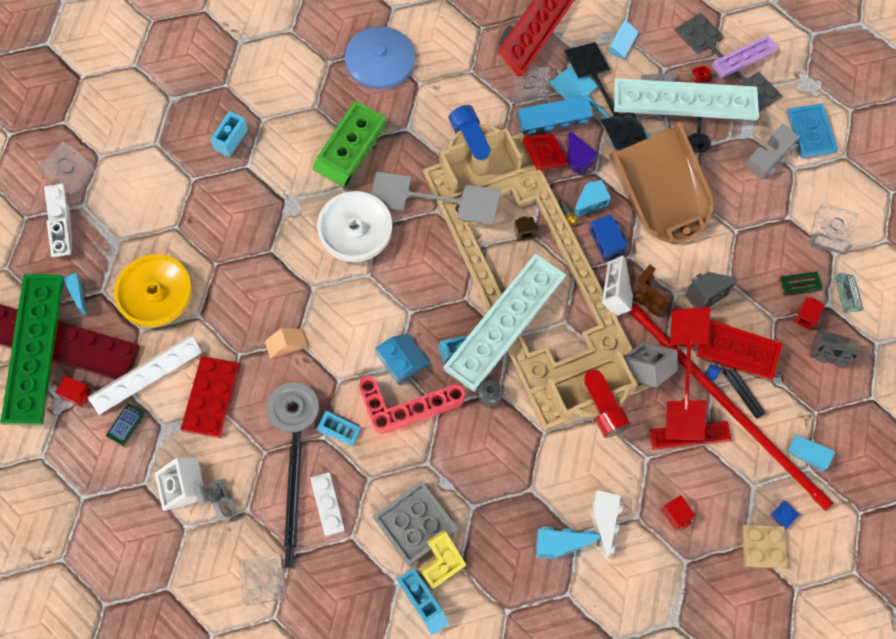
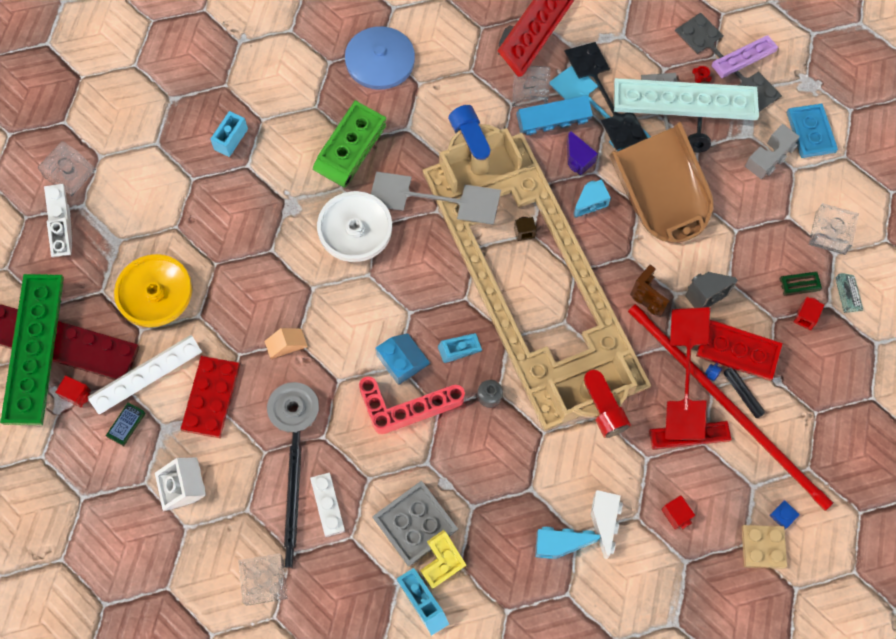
medium azure slope [63,272,87,316] -> none
light grey piece [194,479,237,521] -> none
medium azure slope [316,410,361,446] -> none
light aqua plate [443,253,566,392] -> none
red plate [522,134,568,170] -> none
piece [560,201,578,226] -> none
blue brick [589,214,628,261] -> none
white slope [602,256,633,316] -> none
medium azure slope [609,20,639,59] -> none
light grey slope [623,342,678,387] -> none
medium azure slope [787,435,835,472] -> none
dark grey slope [810,330,861,368] -> none

